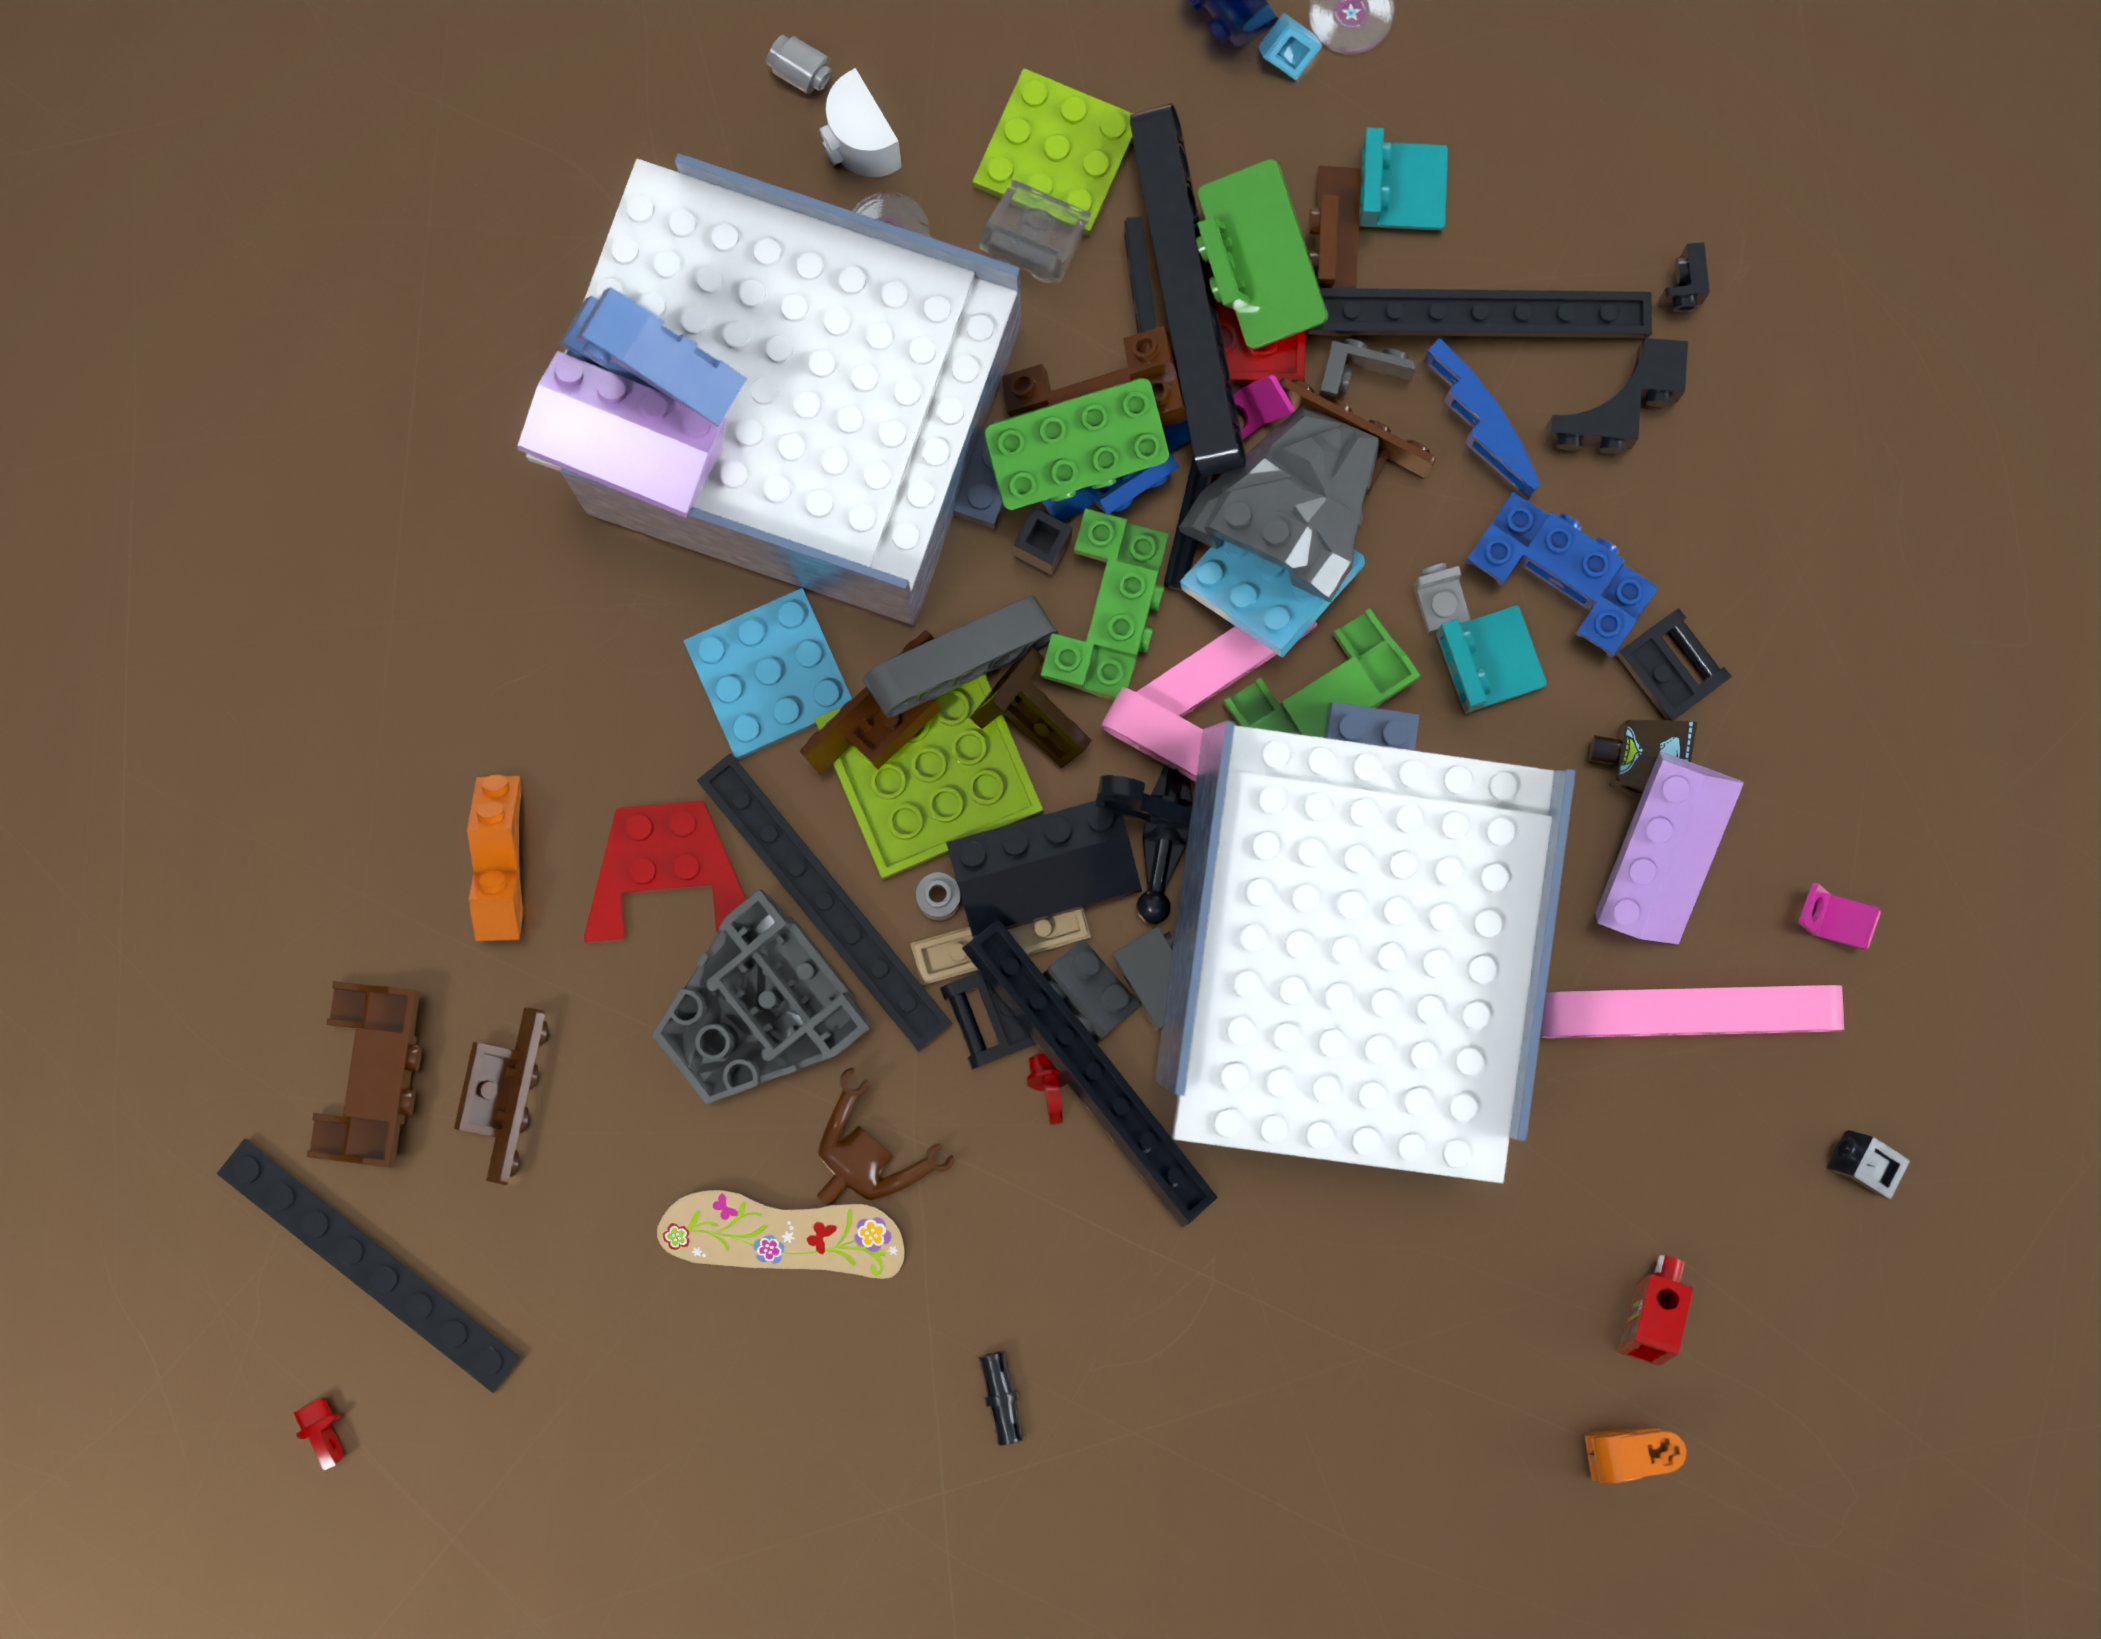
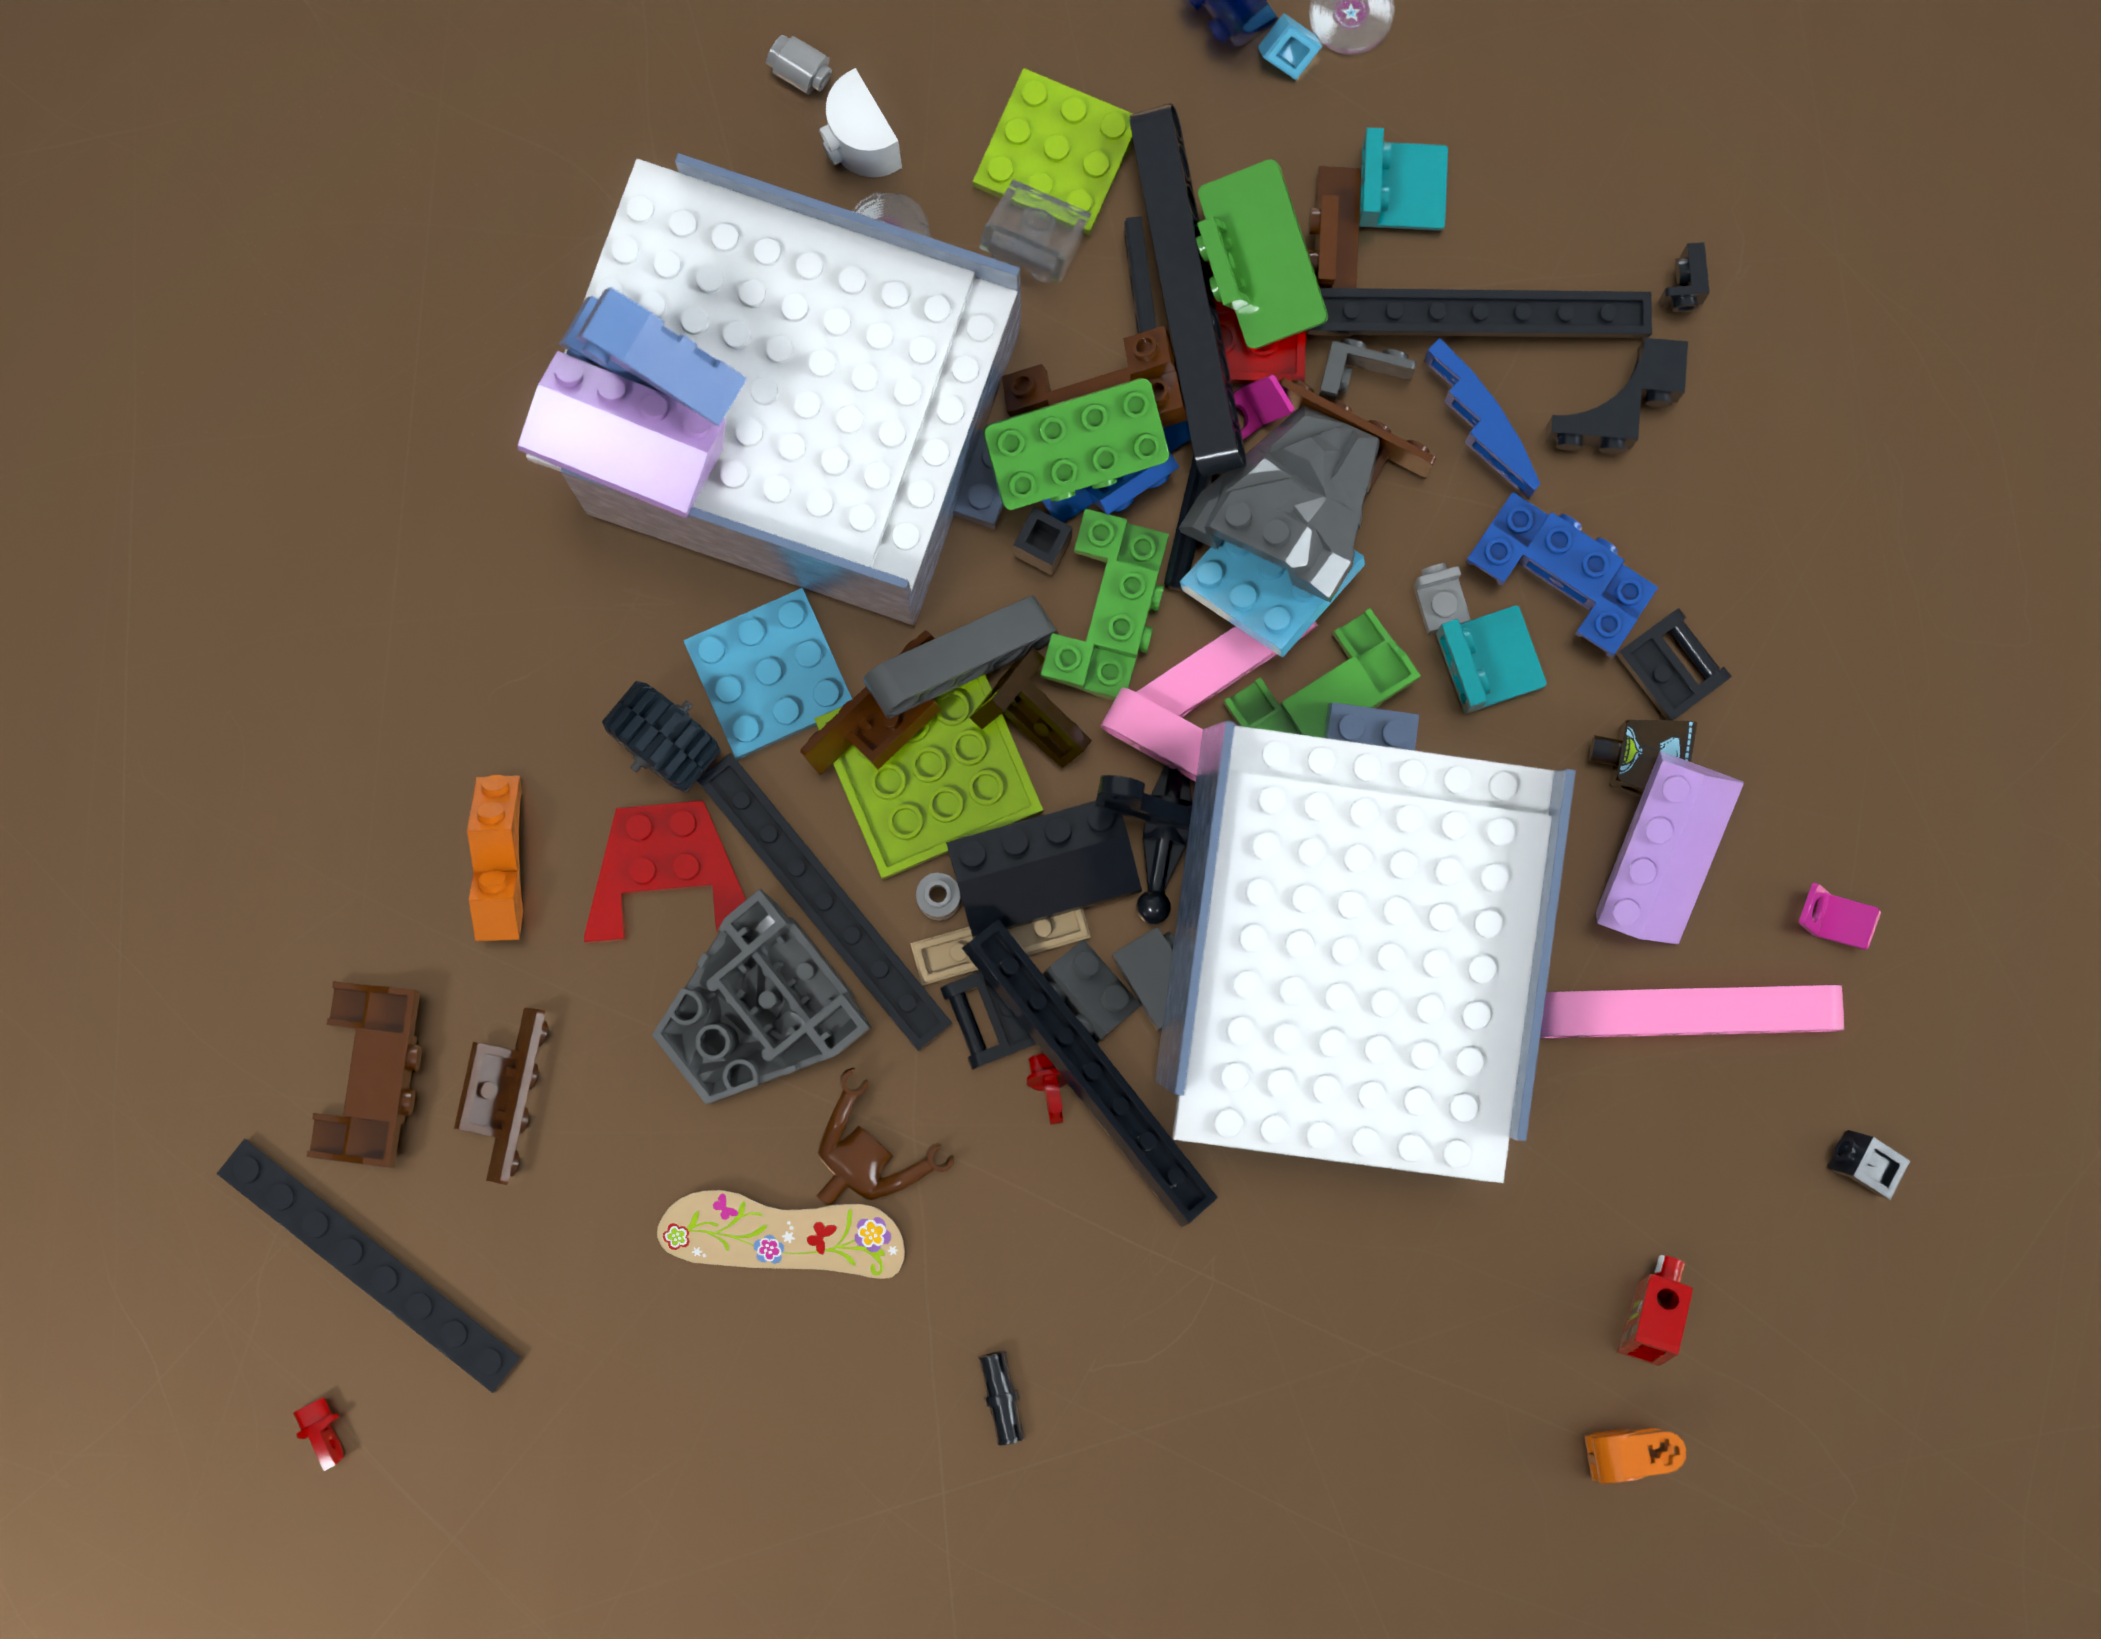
none -> black wheel [602,681,721,792]

